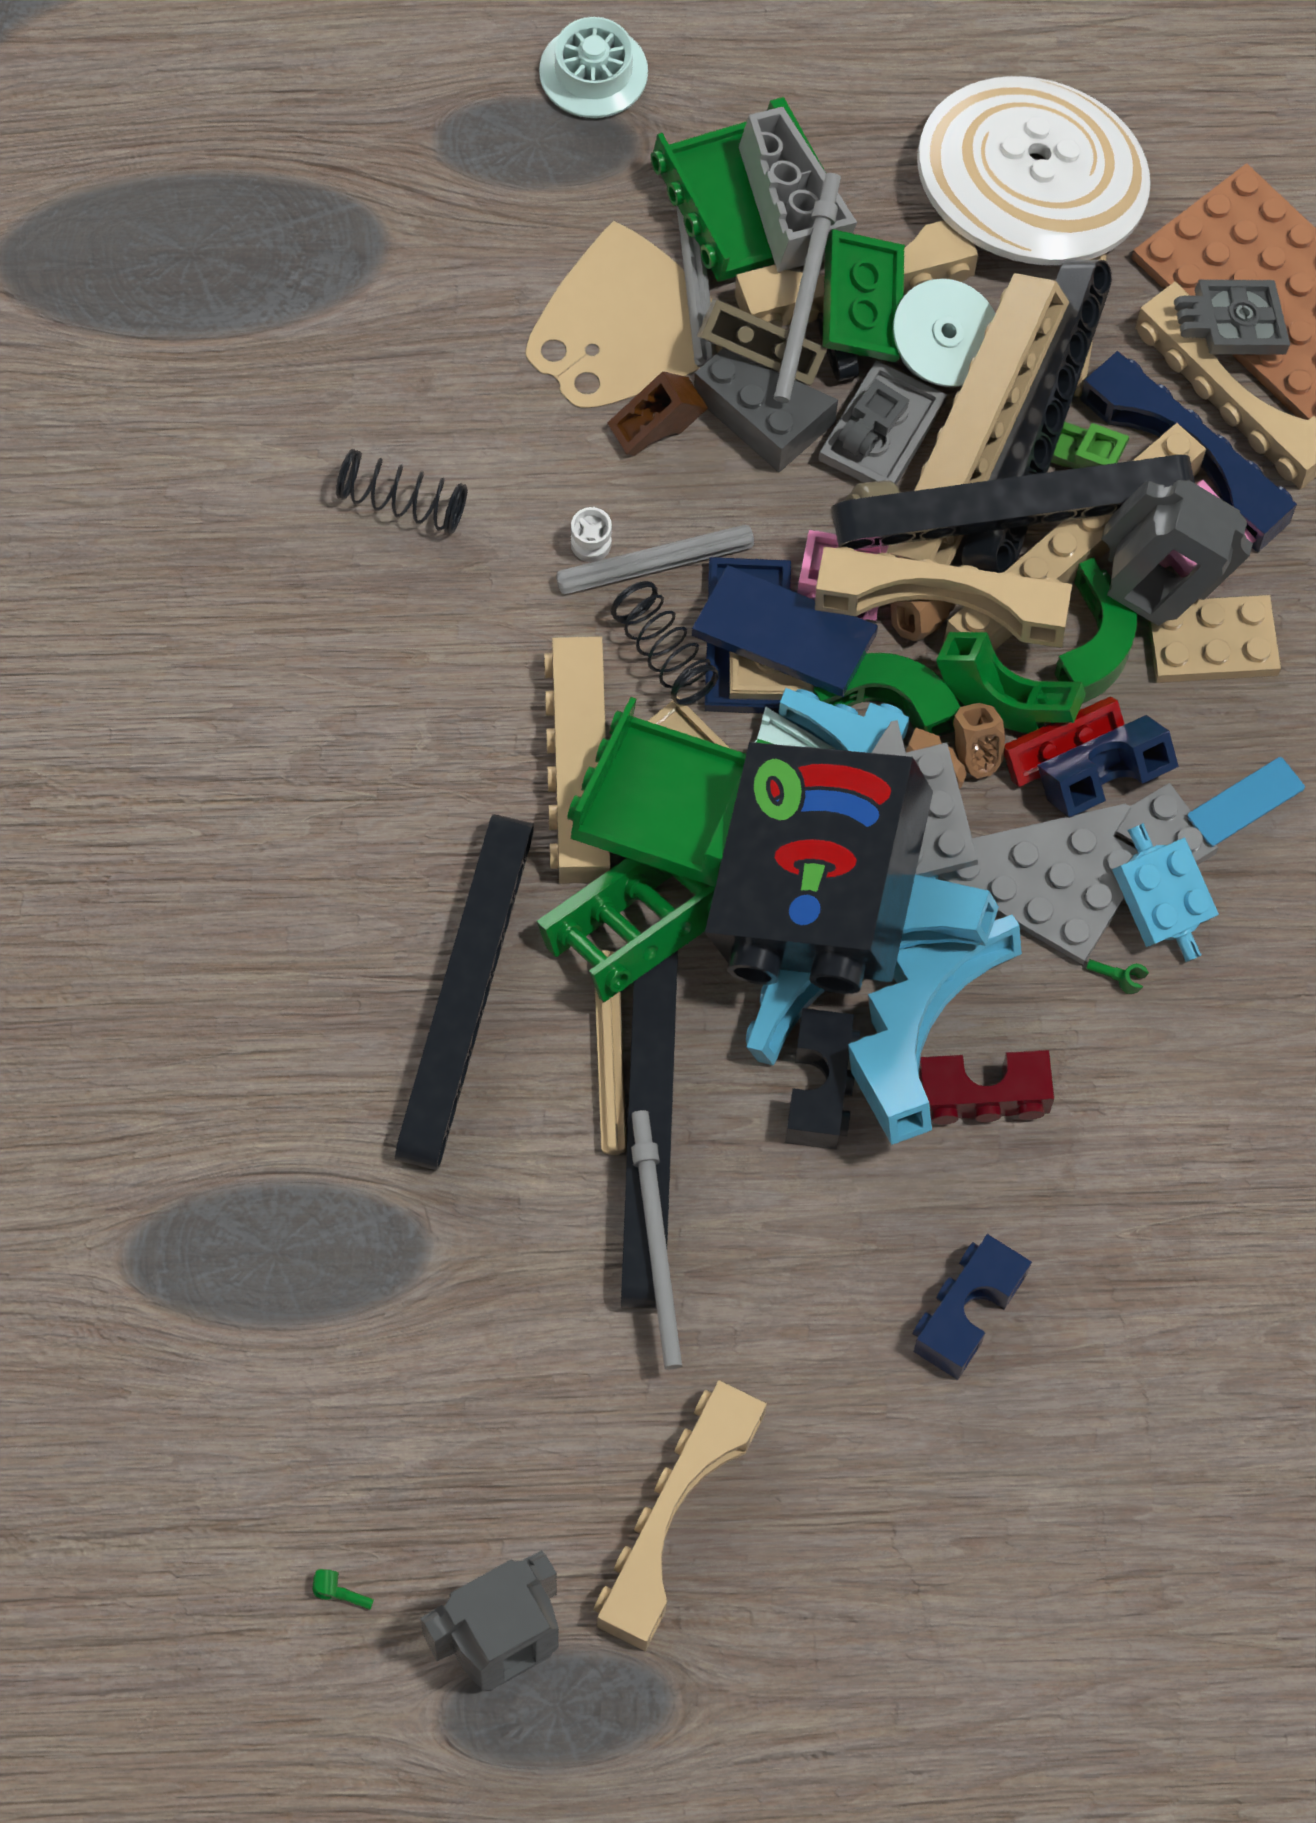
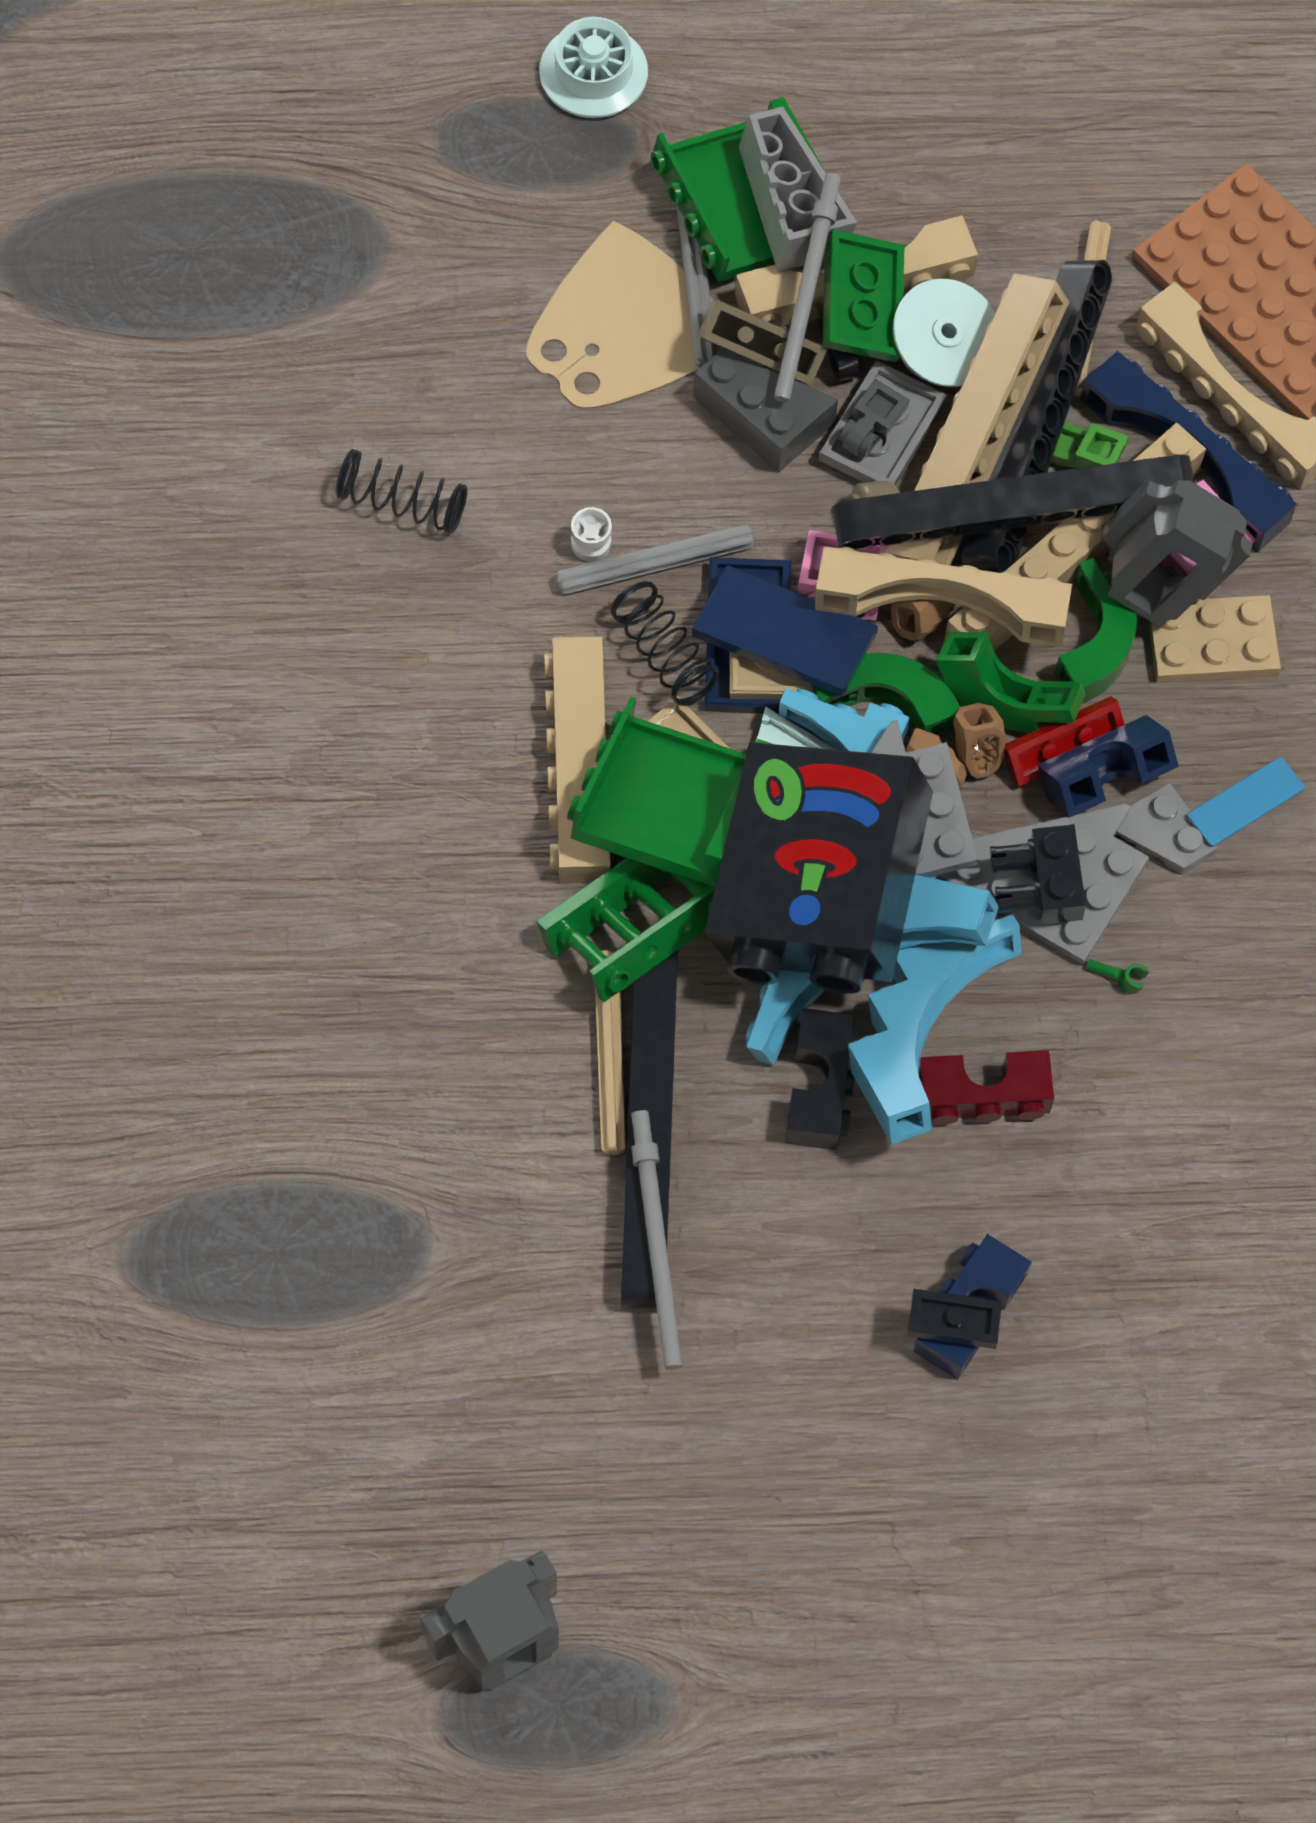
green hand [312,1569,374,1610] -> none
black beam [395,814,534,1171] -> none
tan arch [593,1380,767,1652] -> none
reddish brown arch [607,371,708,456] -> none
white dish [917,76,1150,265] -> none
medium azure plate [1112,823,1219,962] -> none
dark grey piece [1174,280,1290,355] -> none
none -> black plate [907,1289,1002,1349]
none -> black brick [990,824,1086,925]

